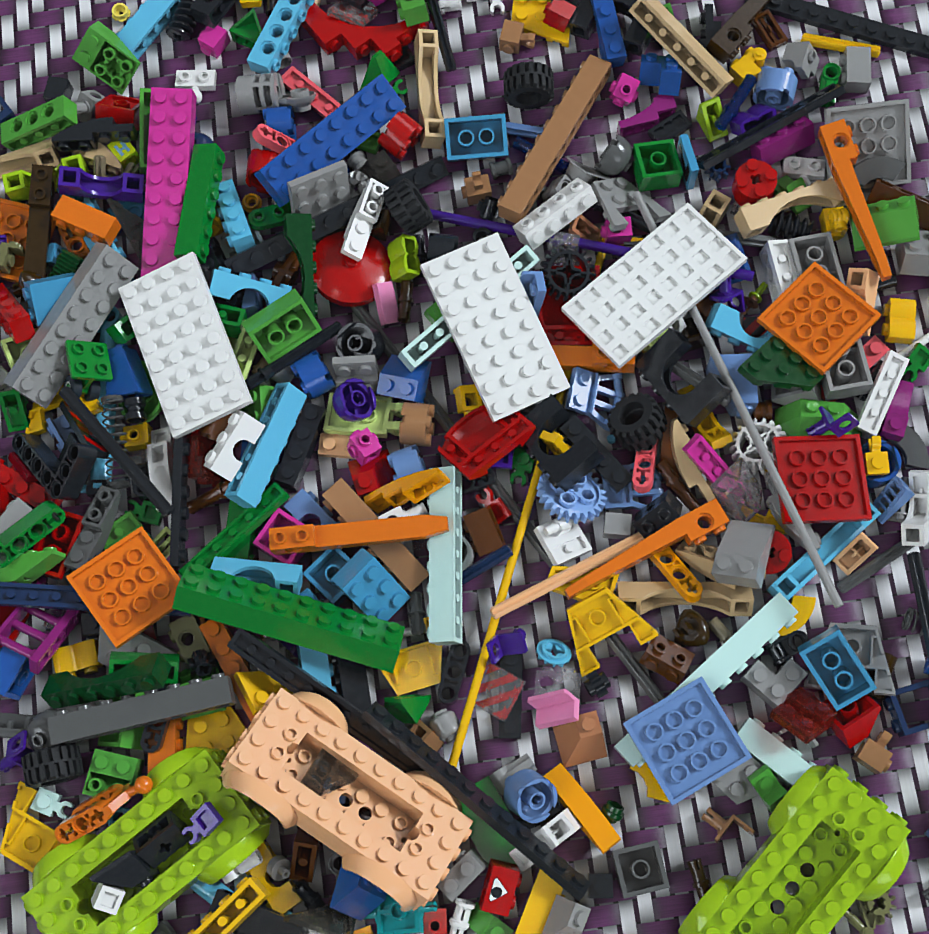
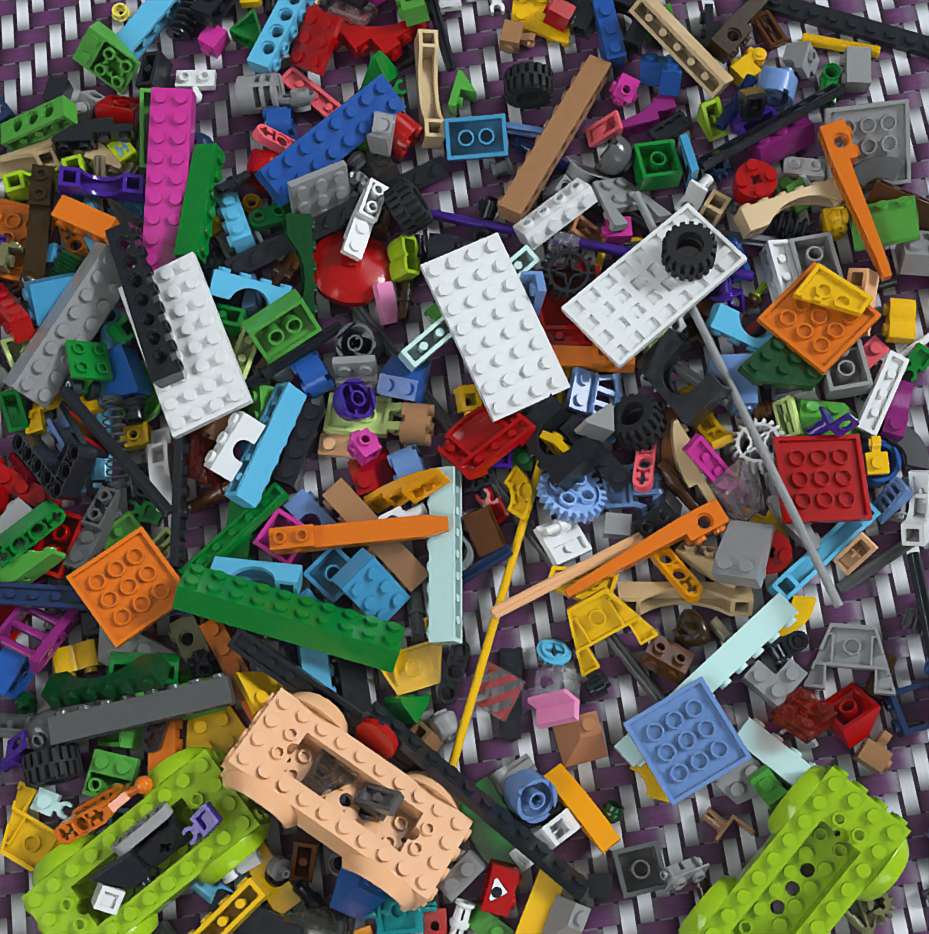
medium nougat brick [461,171,492,206] -> none
dark purple bracket [486,628,528,664] -> none
dark azure brick [797,624,877,711] -> none
none -> dark green plate [15,691,38,714]
none -> black brick [105,221,184,388]
none -> light grey beam [111,801,173,857]
none -> black brick [135,50,173,91]
none -> black pin [214,171,252,198]
none -> red plate [288,7,344,76]
none -> dark grey slope [353,782,405,822]
none -> red tile [356,718,398,760]
none -> light grey slope [367,111,397,157]
none -> bright green slope [448,70,477,116]
none -> yellow tile [503,465,534,523]
none -> light grey slope [574,403,614,442]
none -> coral slope [585,110,623,149]
none -> light grey hinge [660,856,710,892]
none -> black tyre [661,221,717,282]
none -> white bracket [674,173,714,212]
none -> black slope [736,86,768,122]
none -> yellowish green tile [772,395,804,437]
none -> yellow wing [793,263,874,317]

